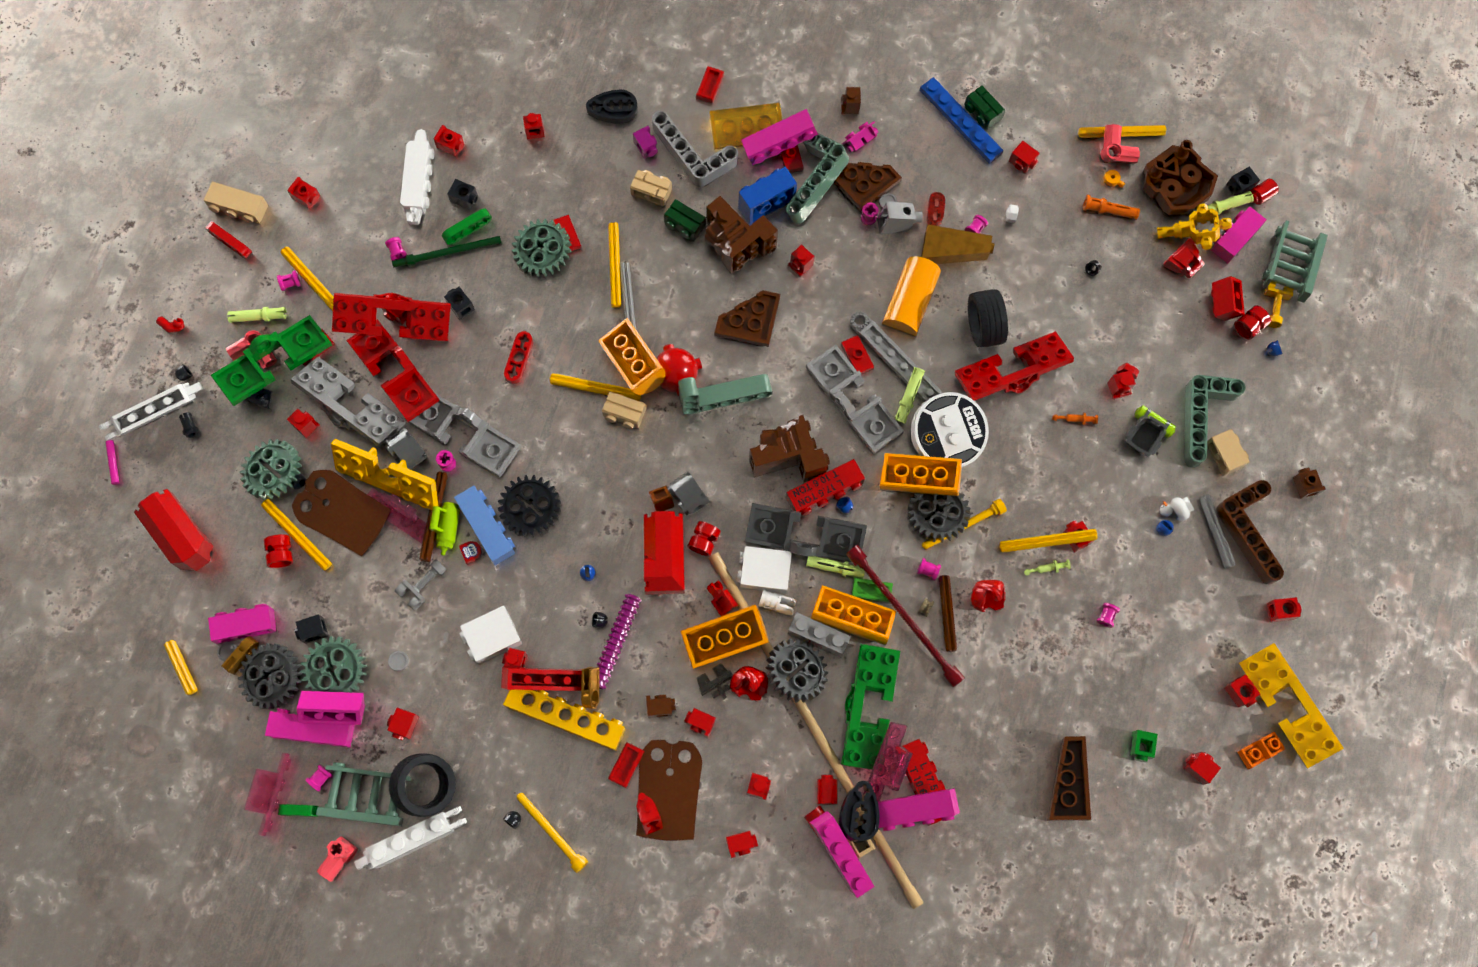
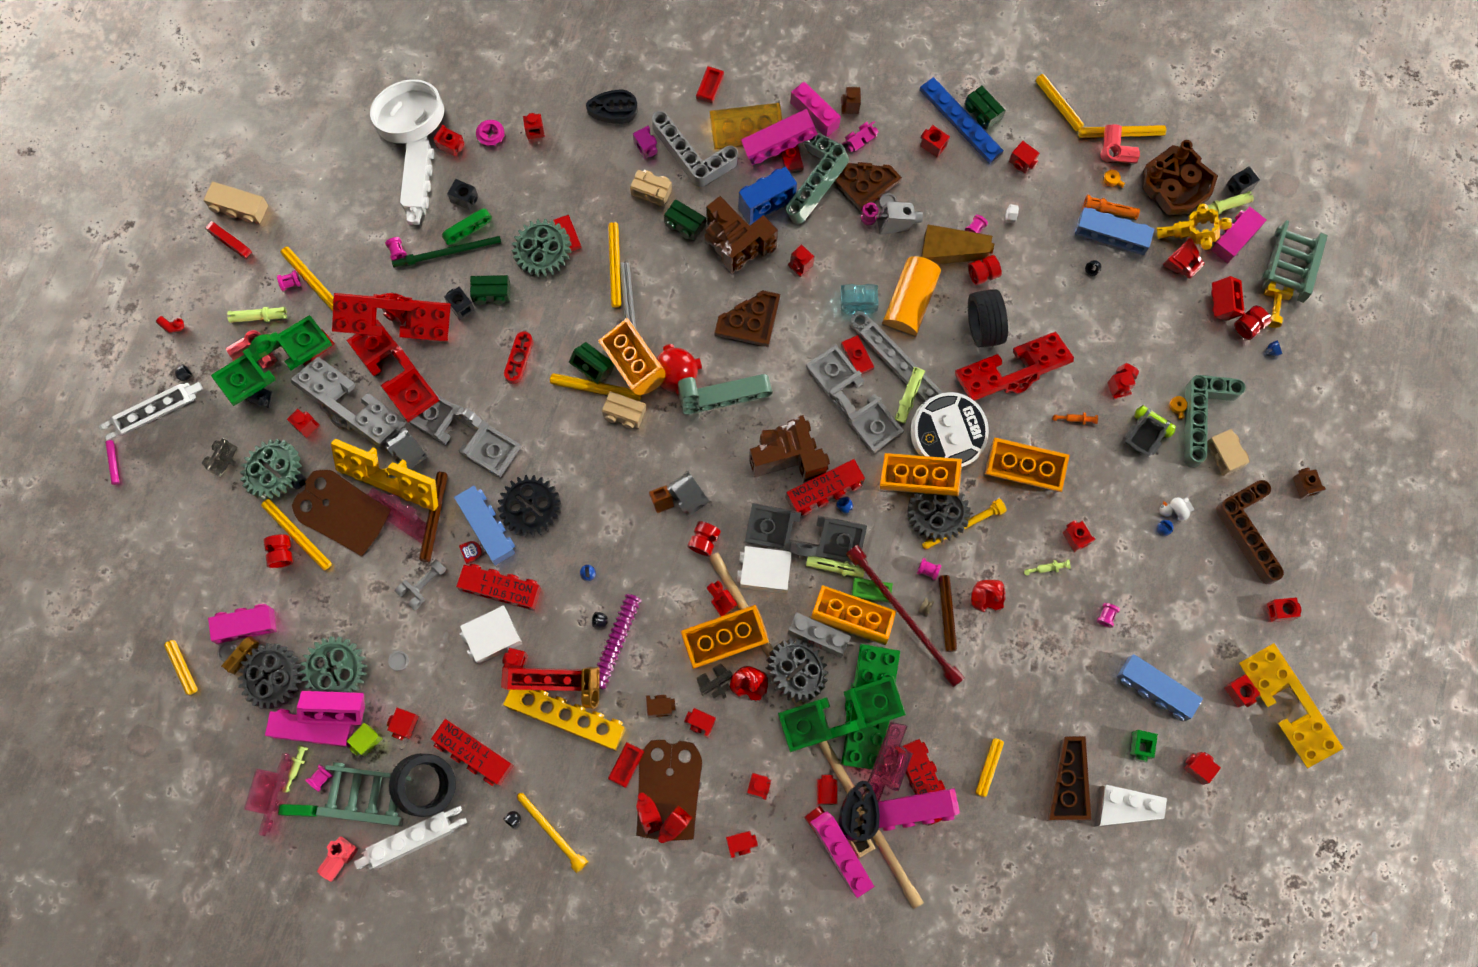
red brick [134,489,213,571] -> none
black pin [179,412,198,438] -> none
red brick [287,177,320,209] -> none
black brick [294,614,329,644] -> none
lime piece [429,502,460,556] -> none
dark pink bush [436,450,456,472] -> none
red brick [644,511,685,595] -> none
white hinge [758,590,796,616] -> none
clear red beam [926,192,945,226] -> none
yellow axle [999,529,1098,552] -> none
light grey axle [1200,495,1235,568] -> none
orange slope [1237,731,1285,769] -> none
red brick [1249,178,1279,205] -> none
none -> clear smoke hips [202,438,238,478]
none -> yellowish green piece [282,745,308,793]
none -> lime brick [347,723,383,757]
none -> white piece [370,80,444,143]
none -> red brick [431,719,514,786]
none -> red brick [456,564,541,611]
none -> dark green brick [470,275,510,305]
none -> dark pink gear [476,120,505,147]
none -> dark green brick [569,342,614,384]
none -> red piece [658,805,692,843]
none -> green plate [778,676,906,752]
none -> dark pink brick [790,82,841,137]
none -> clear light blue brick [840,284,879,314]
none -> red brick [920,125,950,158]
none -> red wheel [968,255,1002,286]
none -> yellow axle [975,738,1004,797]
none -> light orange brick [985,437,1070,492]
none -> yellow axle [1036,74,1084,131]
none -> medium blue brick [1075,207,1154,255]
none -> white wedge [1094,785,1167,827]
none -> medium blue brick [1117,654,1203,721]
none -> light orange piece [1169,396,1187,419]

